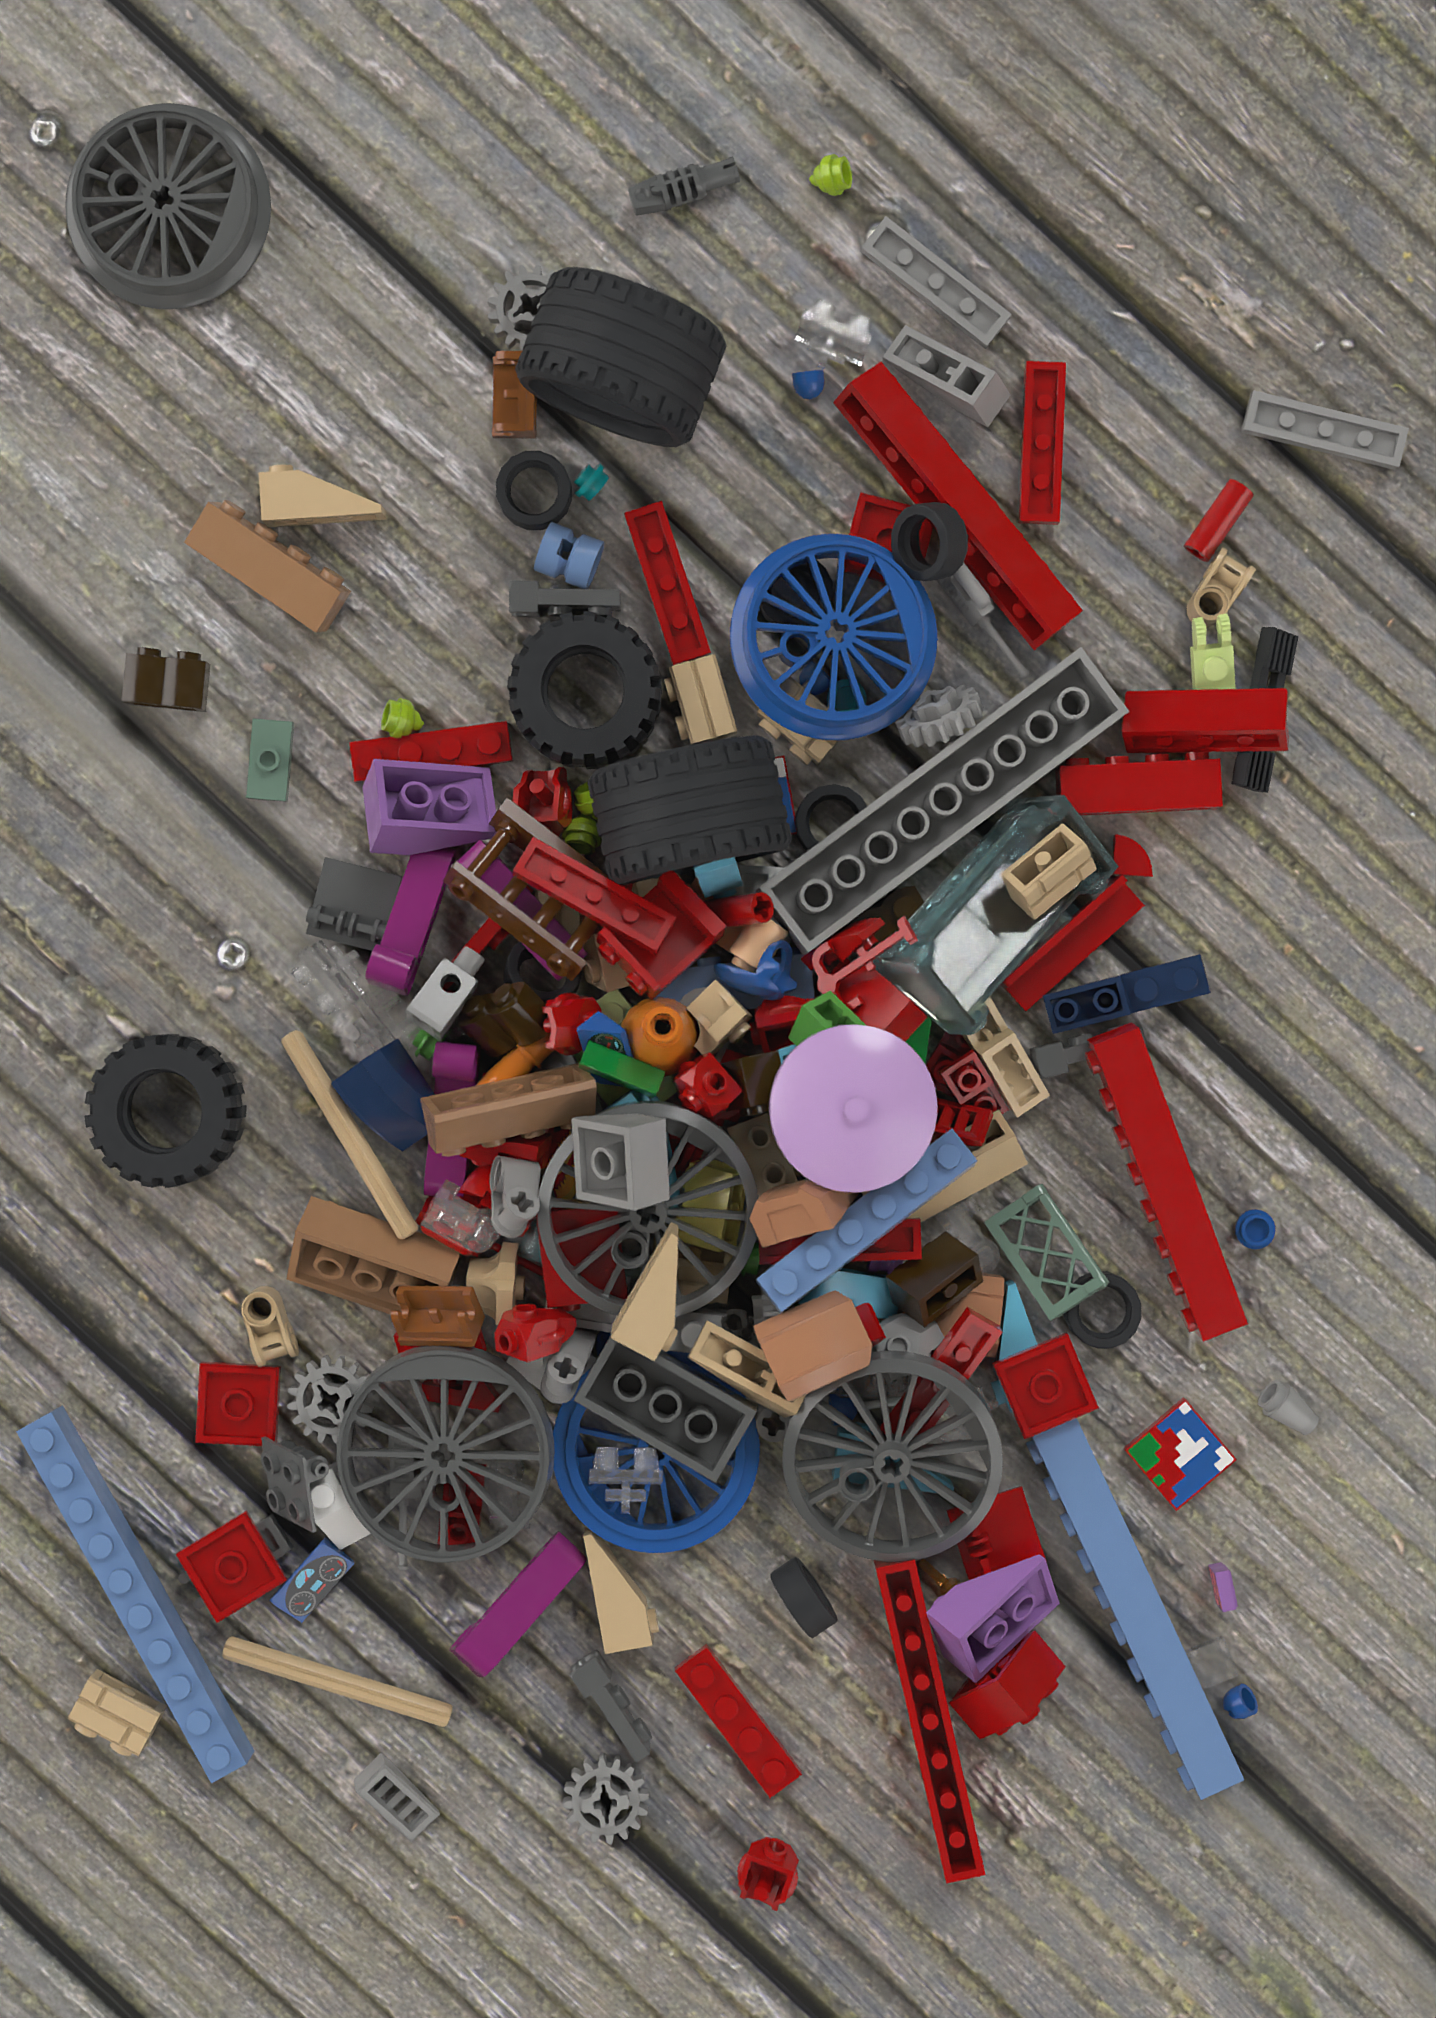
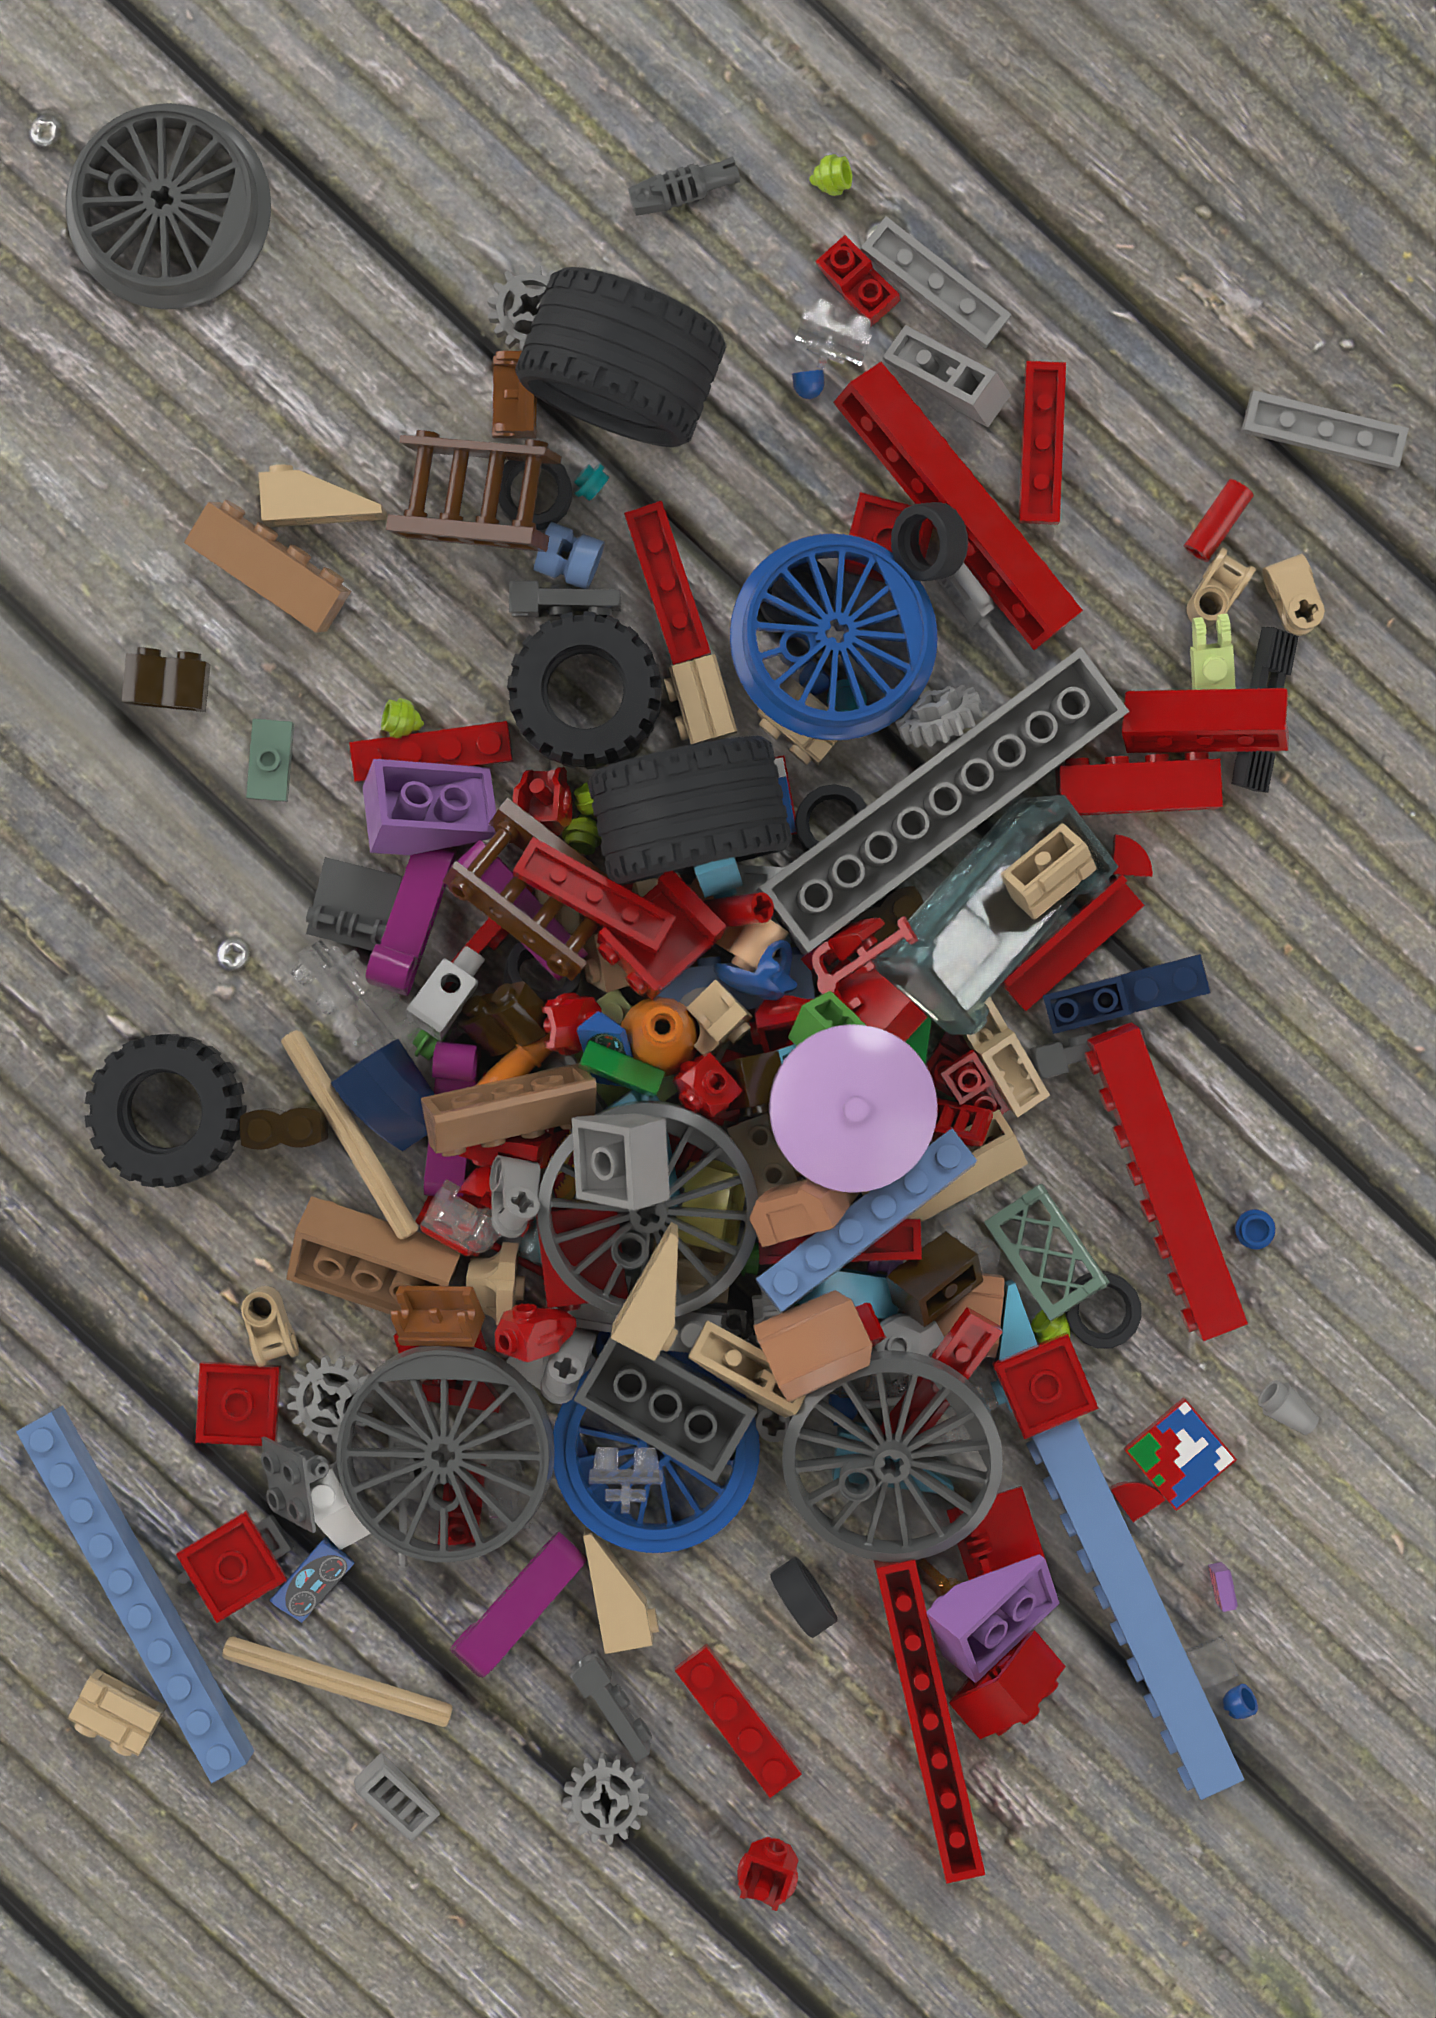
none -> dark brown brick [240,1106,328,1150]
none -> reddish brown fence [386,430,562,552]
none -> red slope [815,235,901,327]
none -> lime plate [1031,1310,1071,1343]
none -> red tile [1109,1481,1165,1523]
none -> tan piece [1262,554,1325,636]

